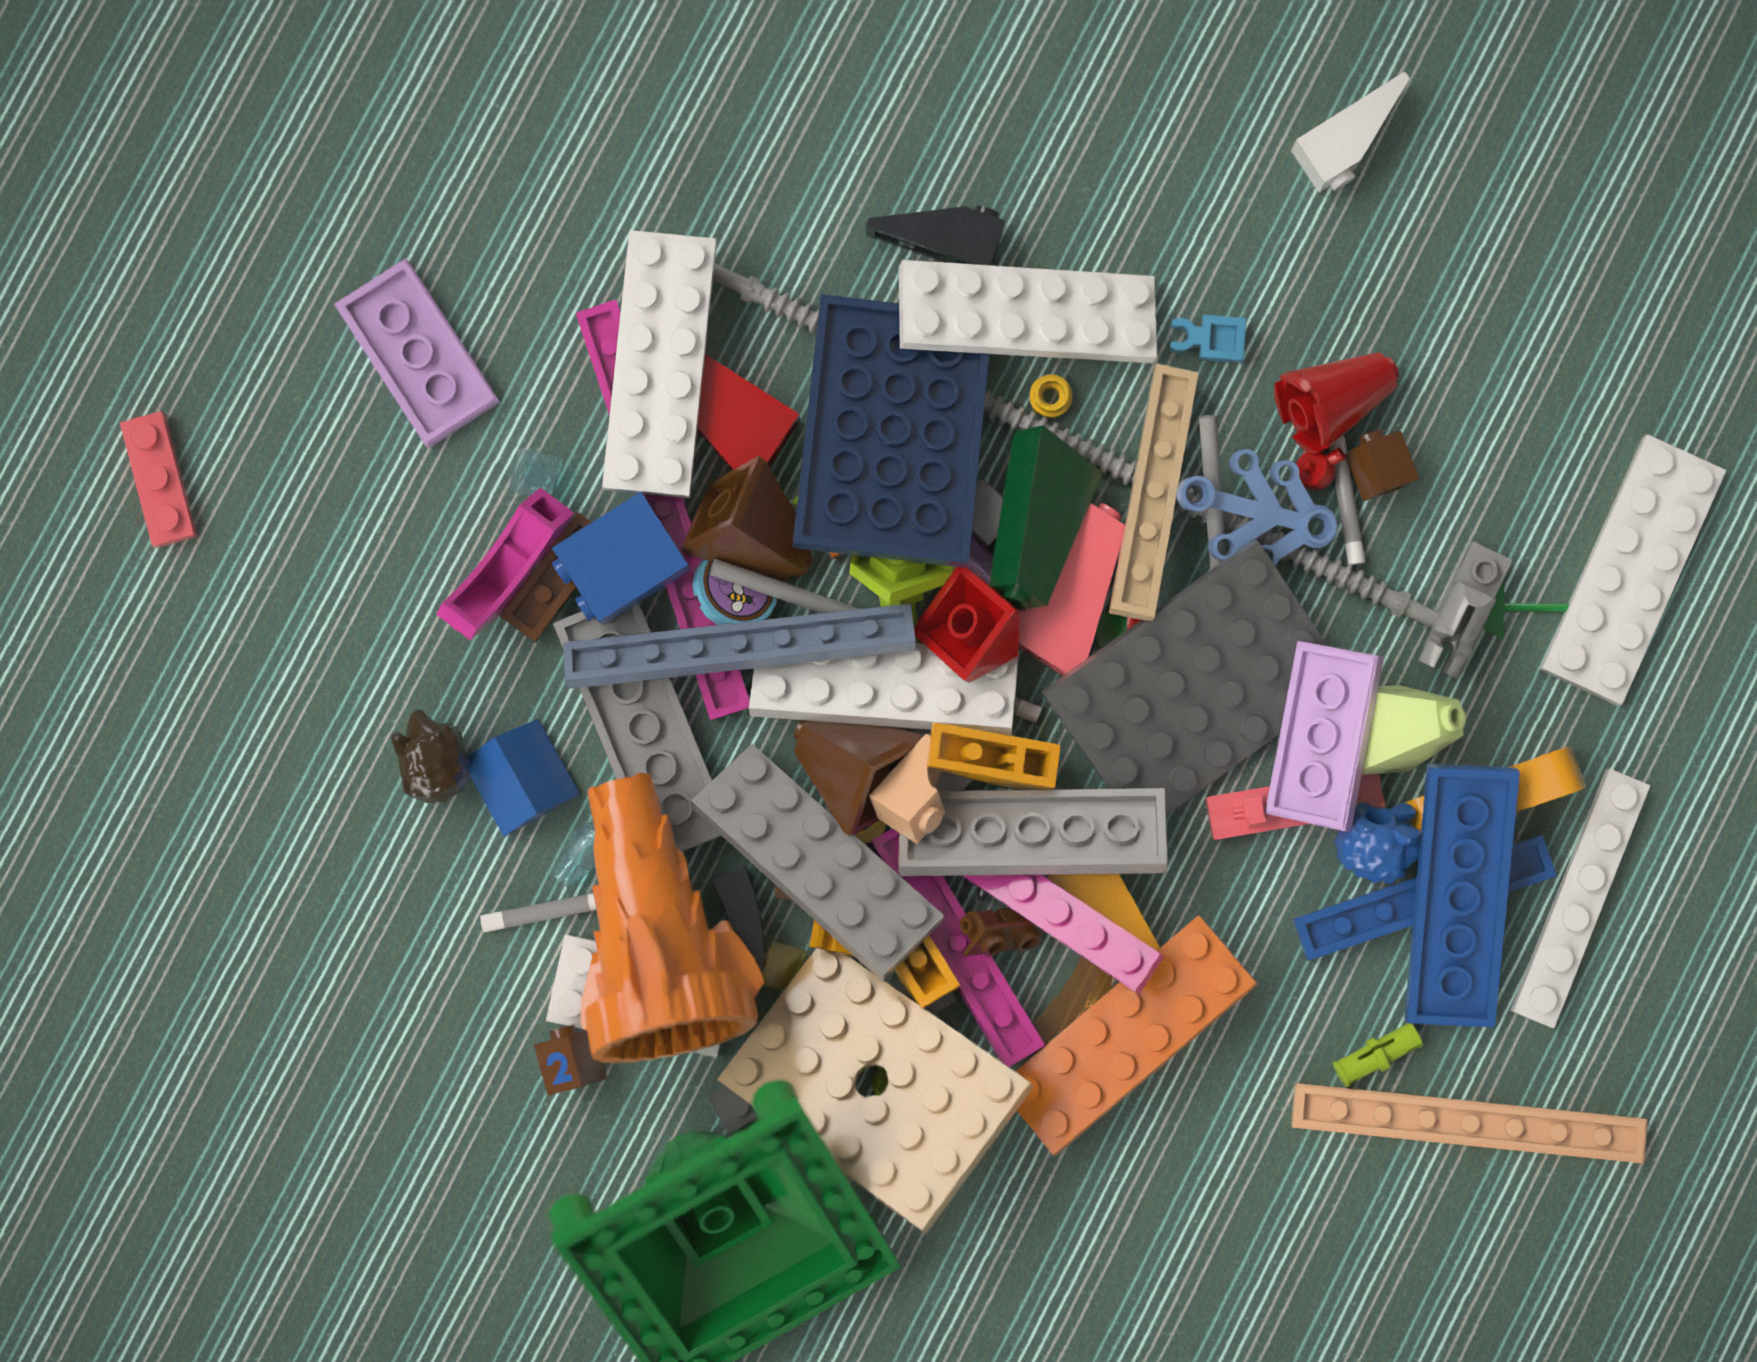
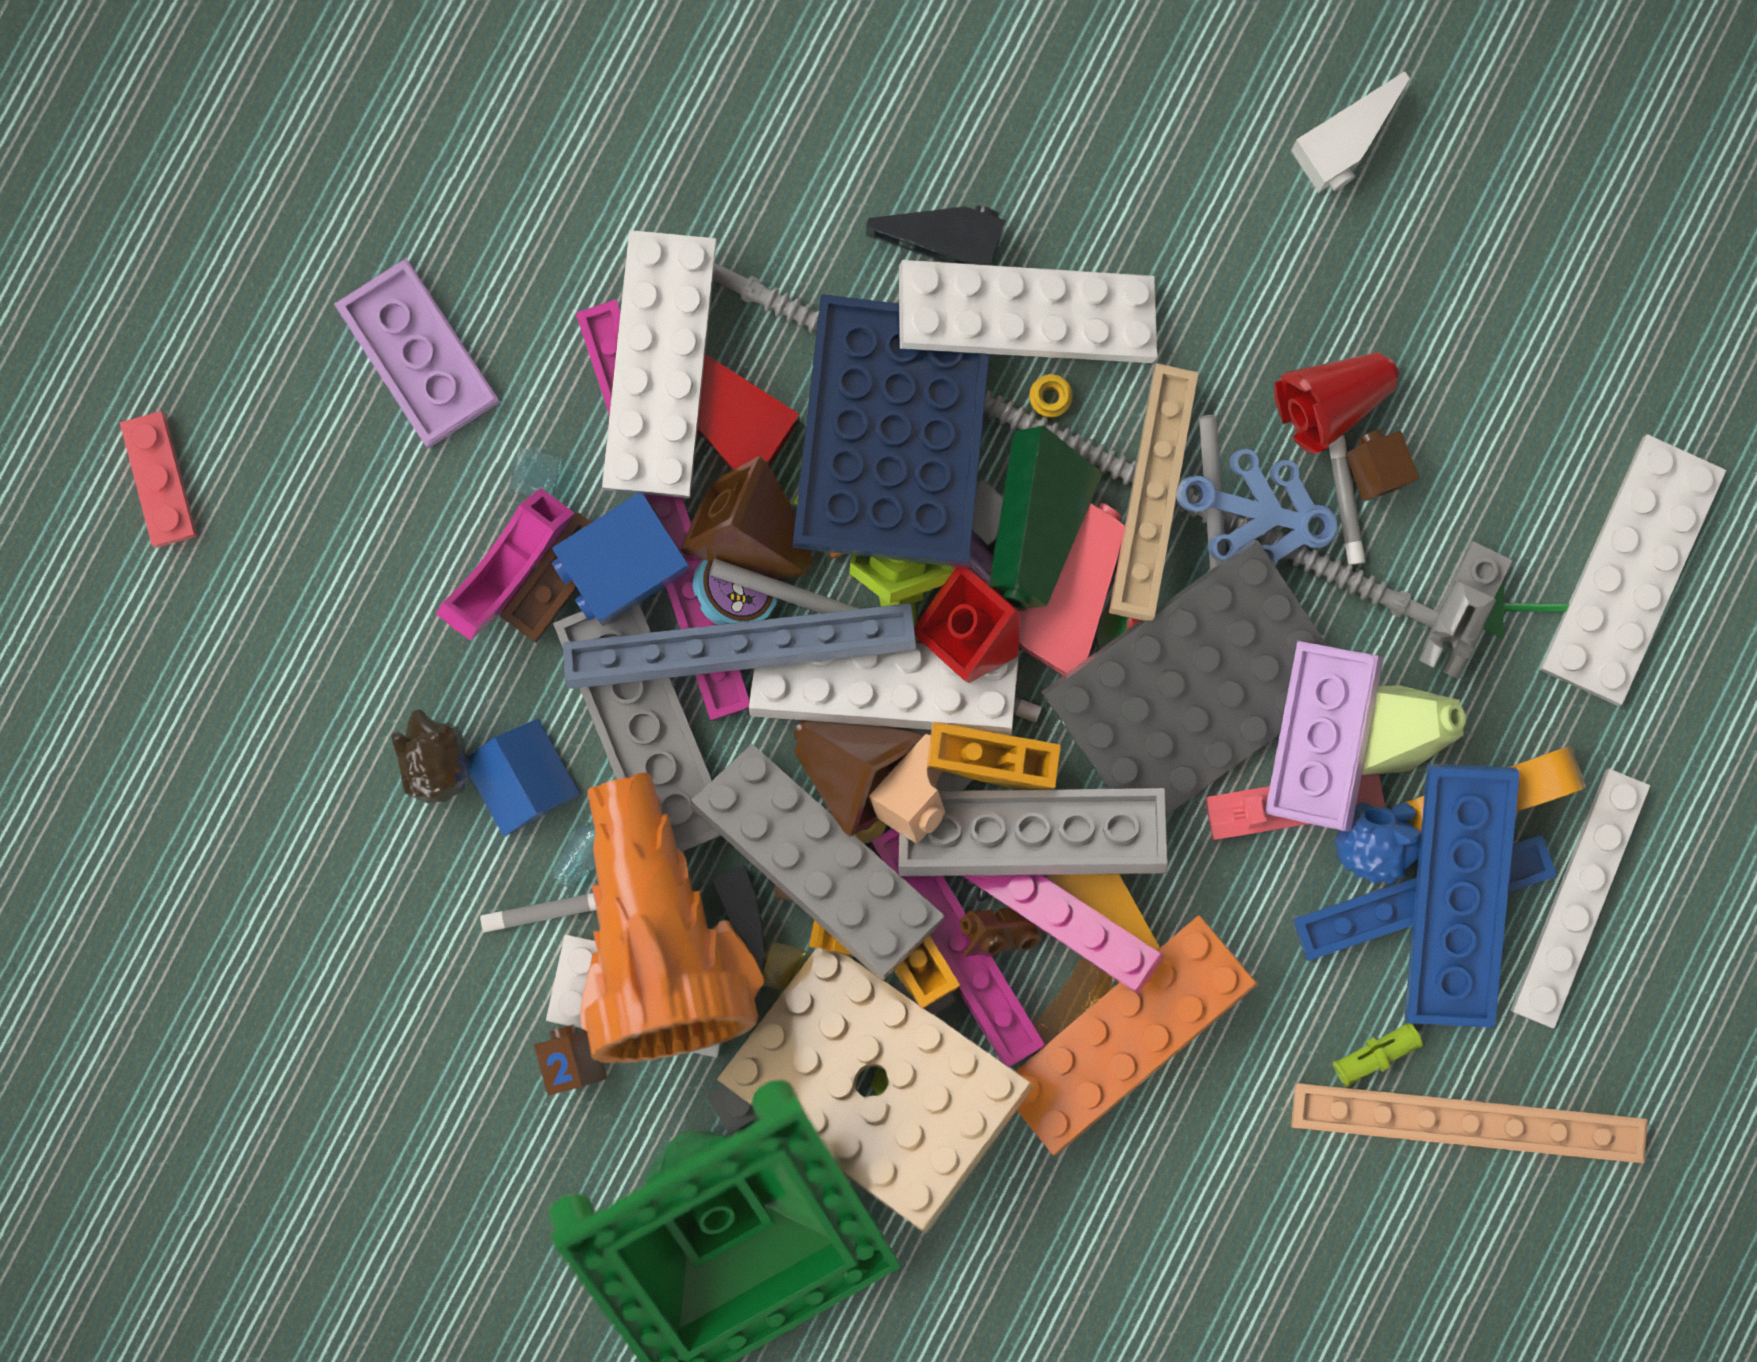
dark azure plate [1169,315,1246,364] -> none
red piece [1296,447,1346,491] -> none

